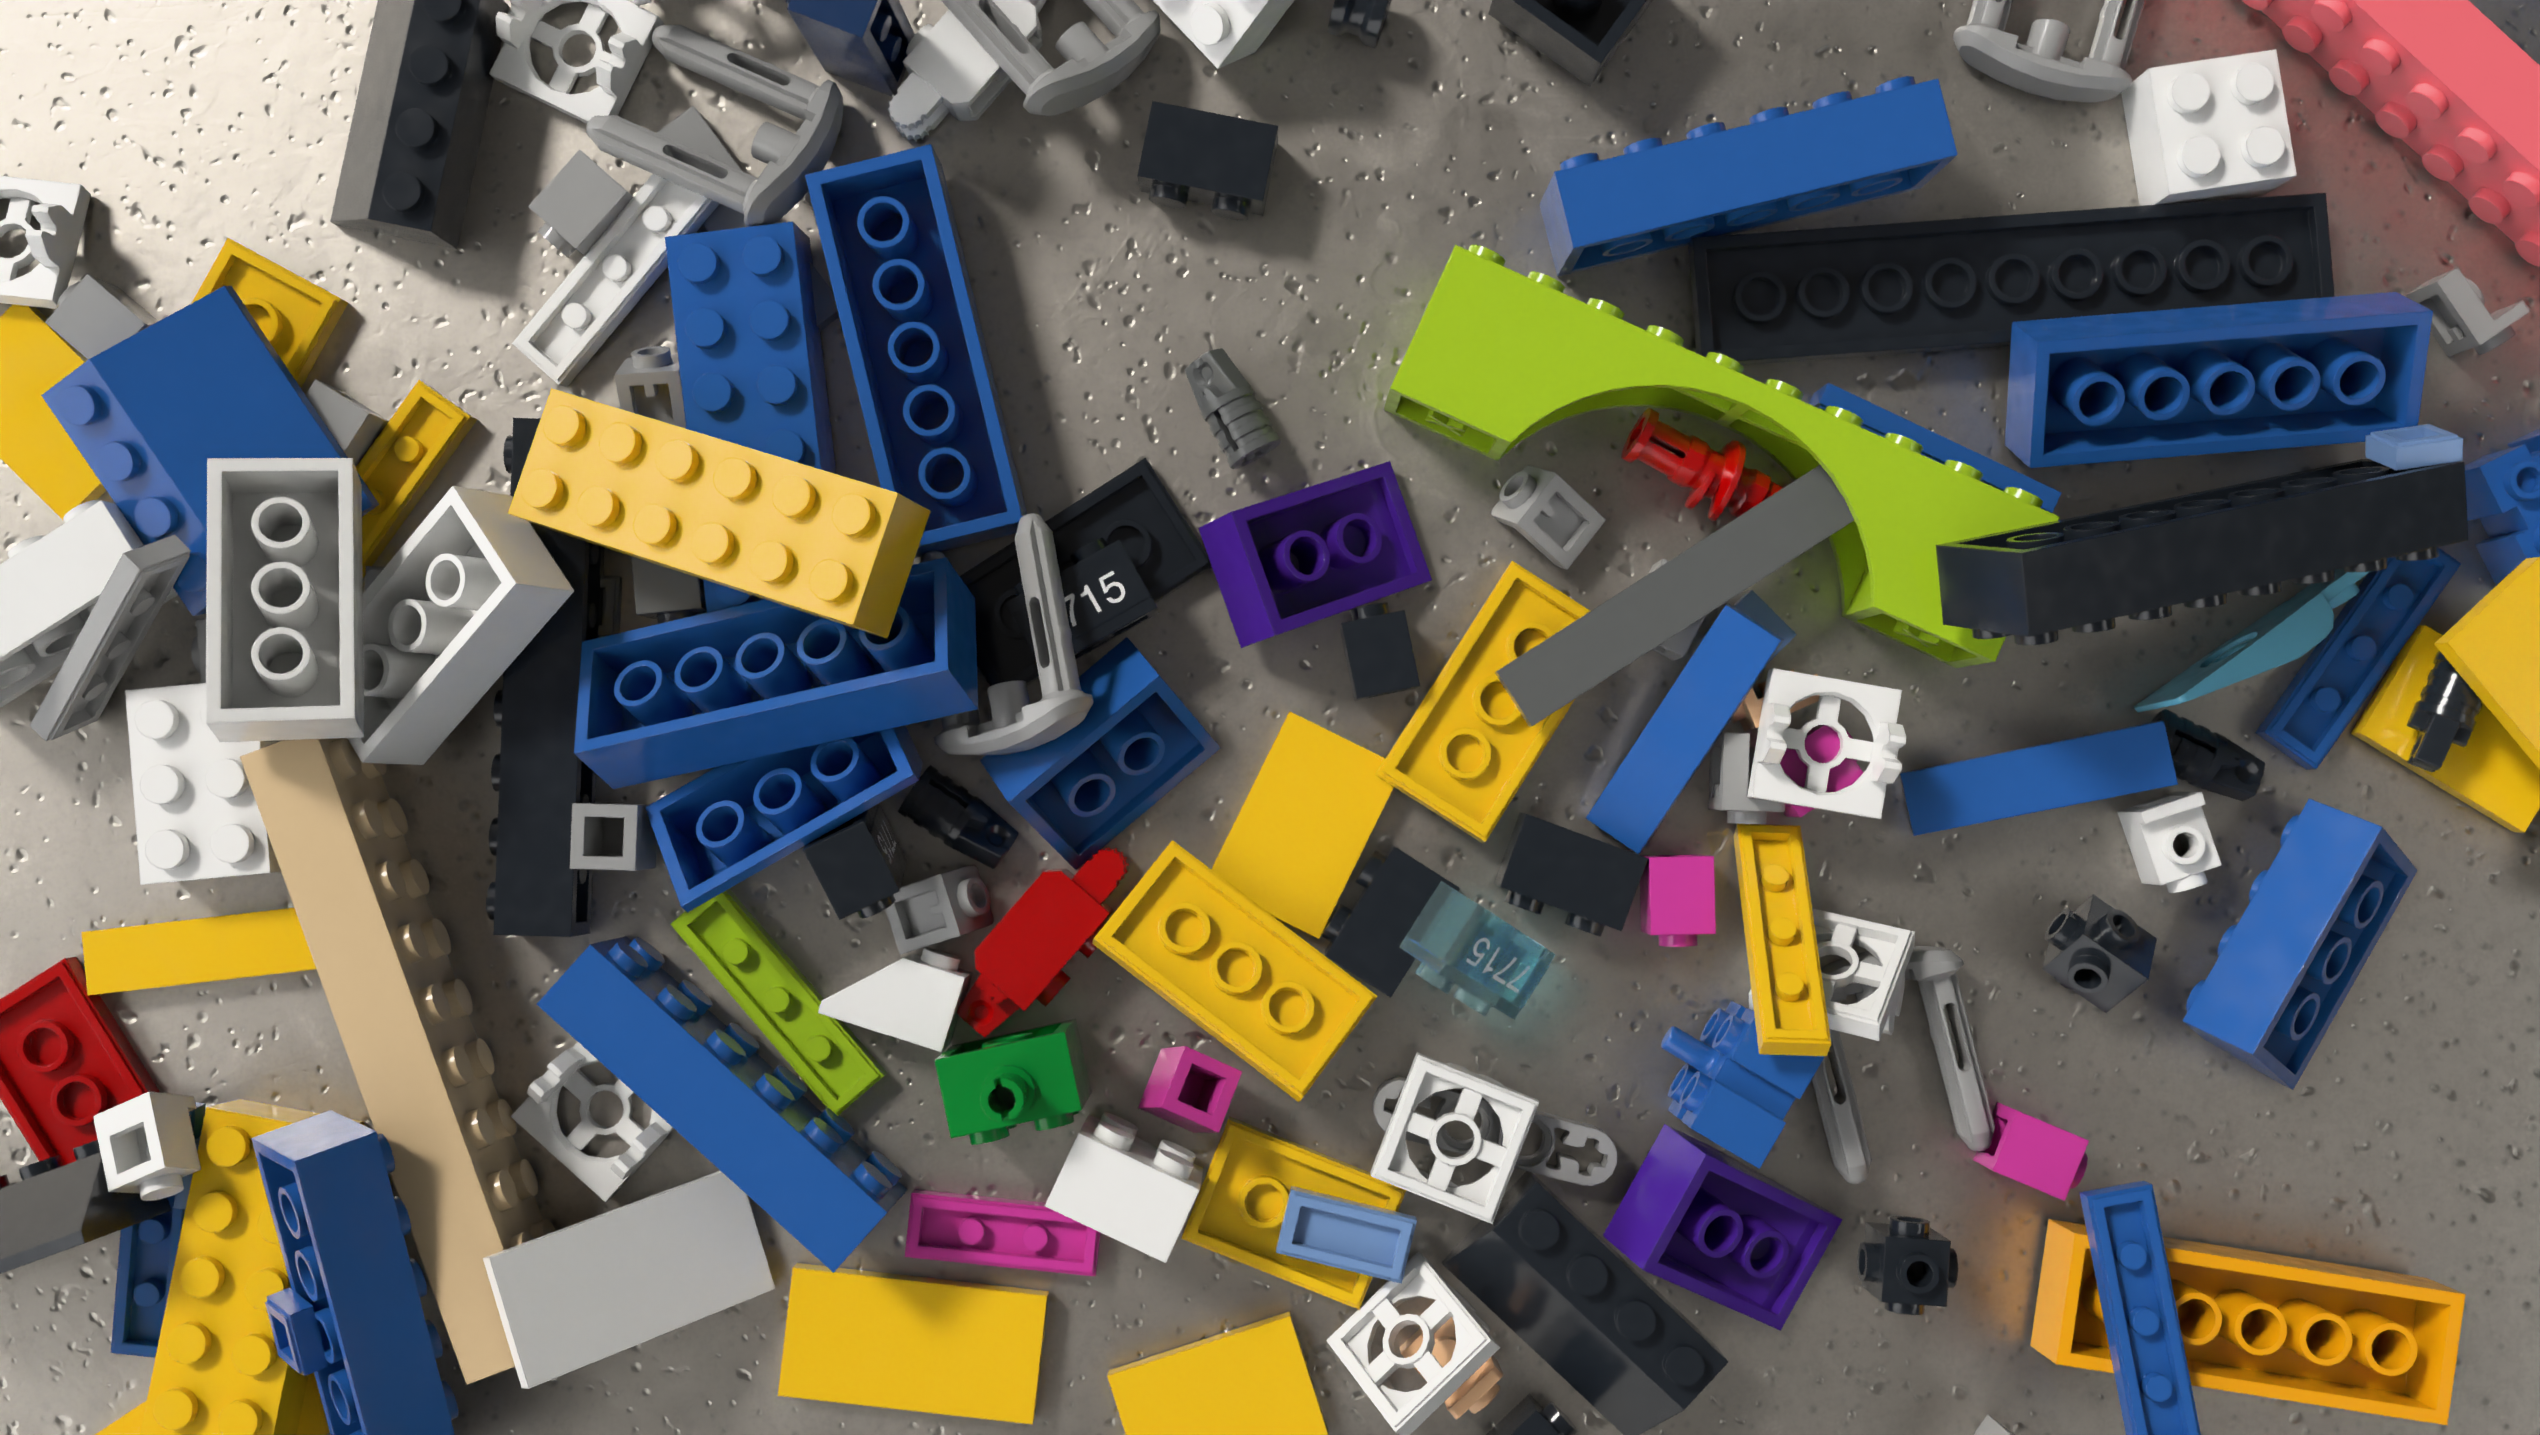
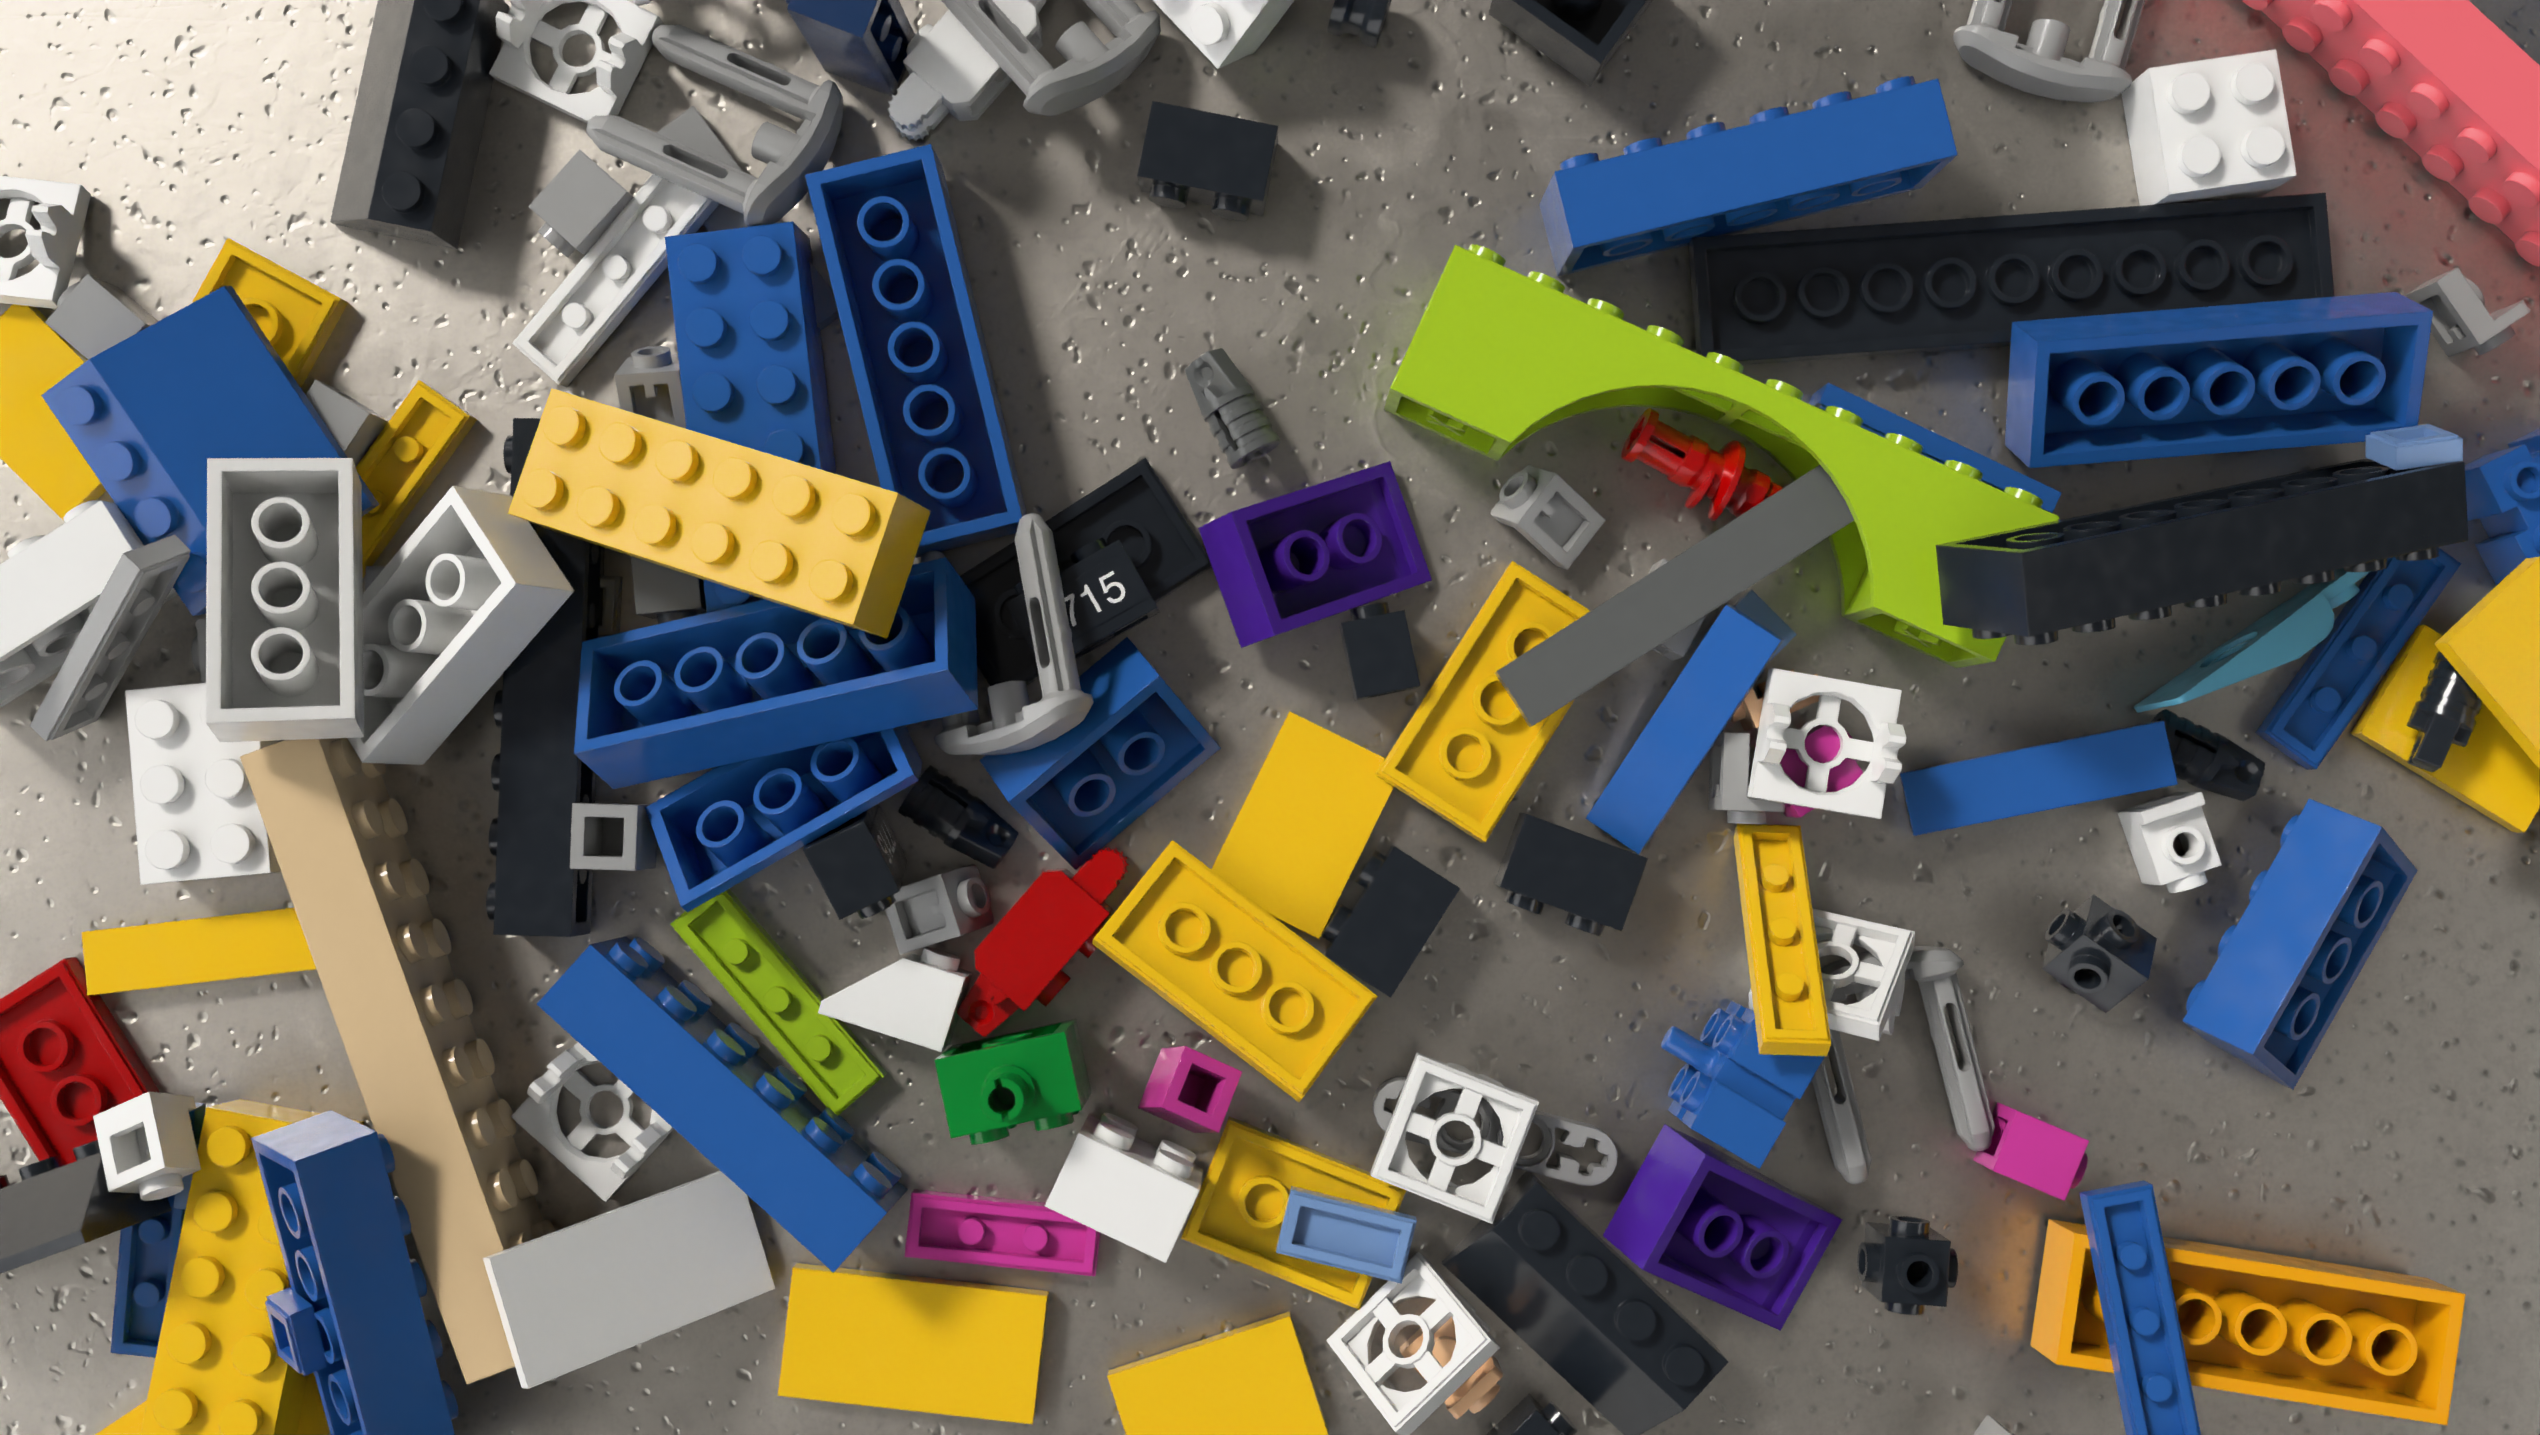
clear light blue brick [1400,881,1556,1020] -> none
dark pink brick [1640,854,1716,947] -> none

